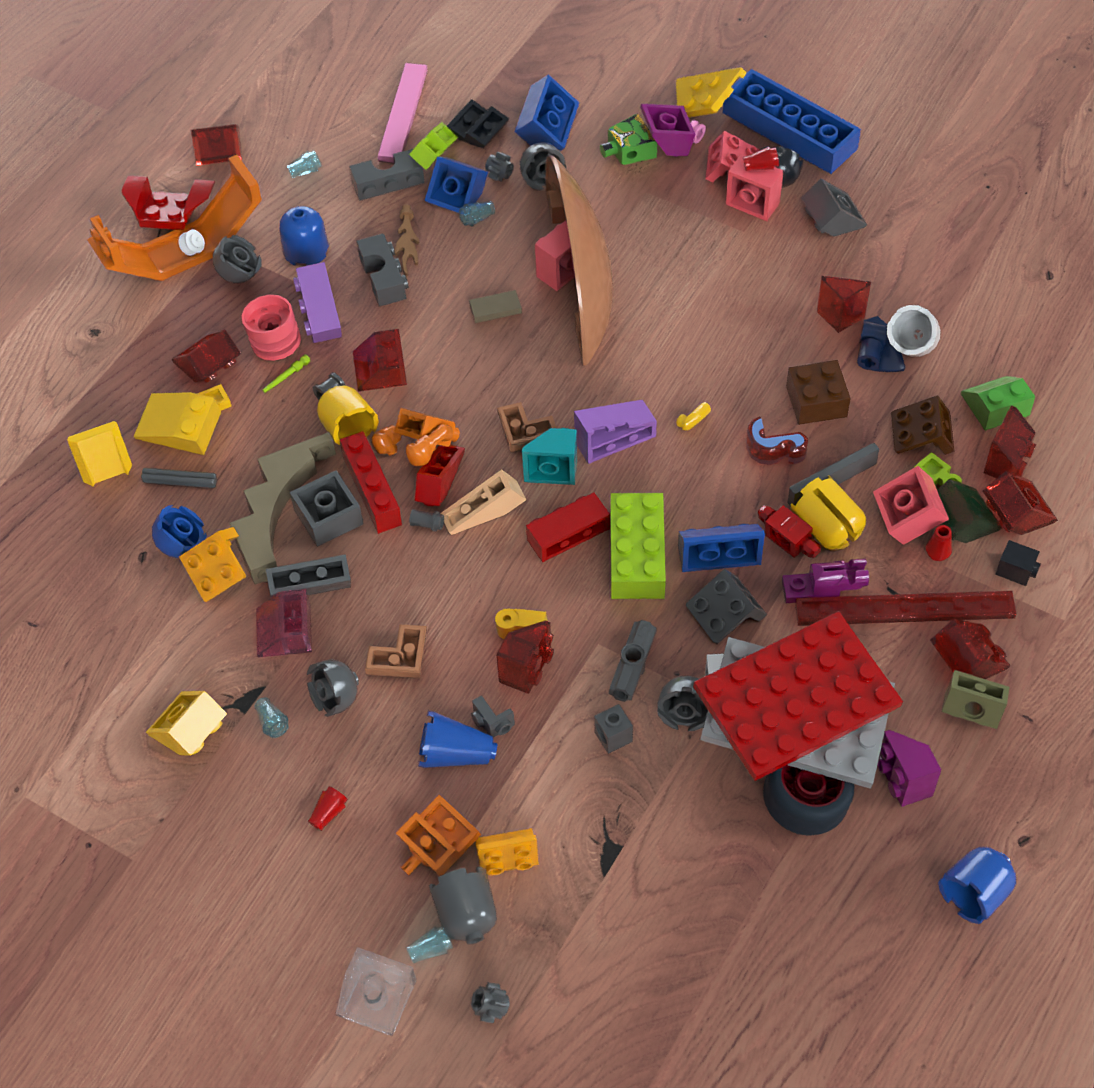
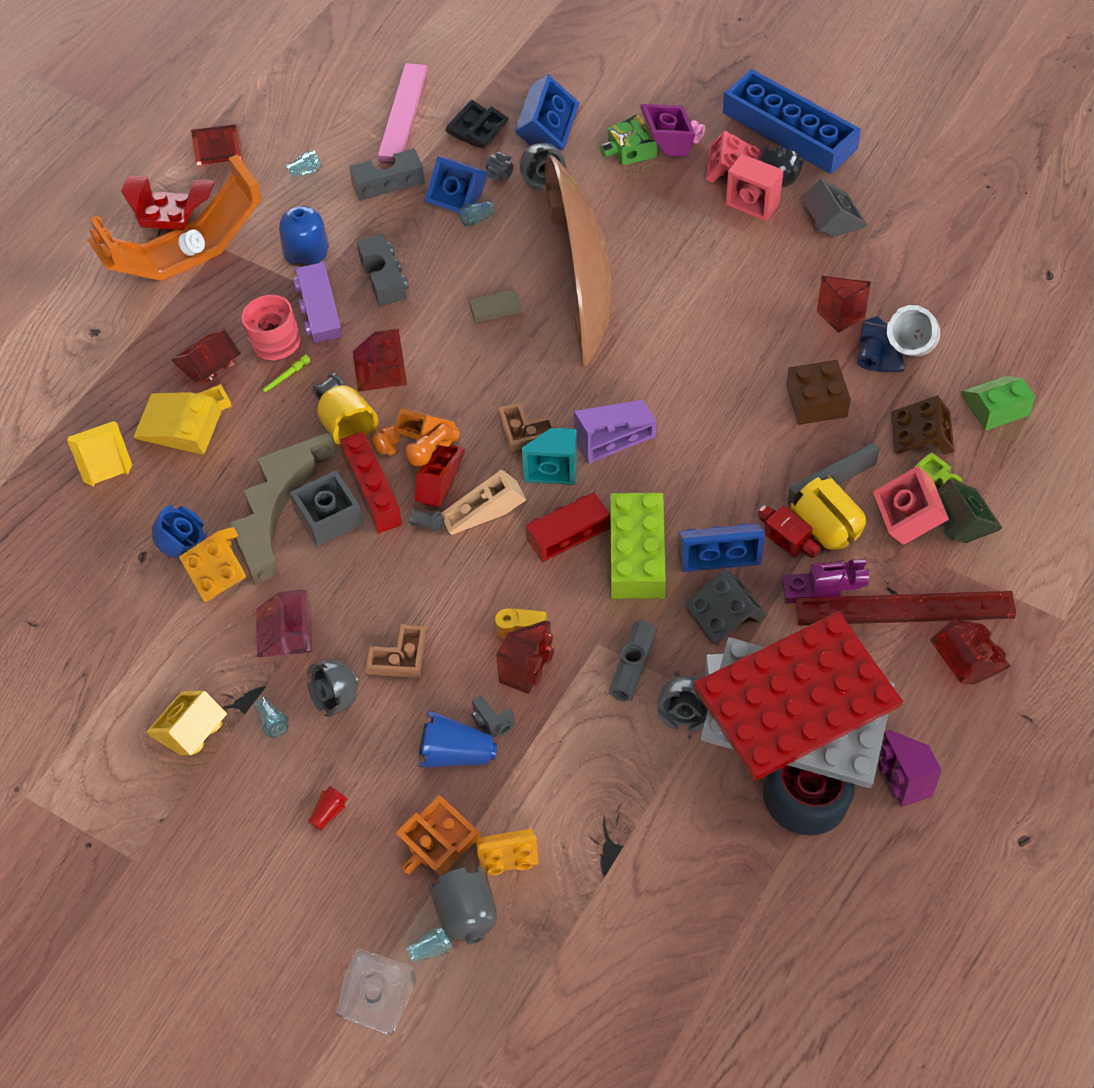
dark grey axle [141,468,217,488] -> none
dark grey cylinder [213,235,262,284] -> none
dark grey brick [266,554,351,602] -> none
medium nougat piece [395,205,419,276] -> none
lime slope [409,122,458,170] -> none
dark grey gear [471,982,510,1023] -> none
coral brick [535,220,575,291] -> none
dark grey brick [594,704,633,754] -> none
yellow wing [676,67,746,117] -> none
yellow arm [676,402,711,431] -> none
red cone [743,146,779,171] -> none
clear red animal [746,417,808,465] -> none
red cone [926,525,952,561] -> none
blue cylinder [938,847,1017,924] -> none
olive brick [942,670,1010,729] -> none
clear red slope [982,471,1058,535] -> none
clear red slope [983,405,1037,485] -> none
black brick [995,540,1041,586] -> none

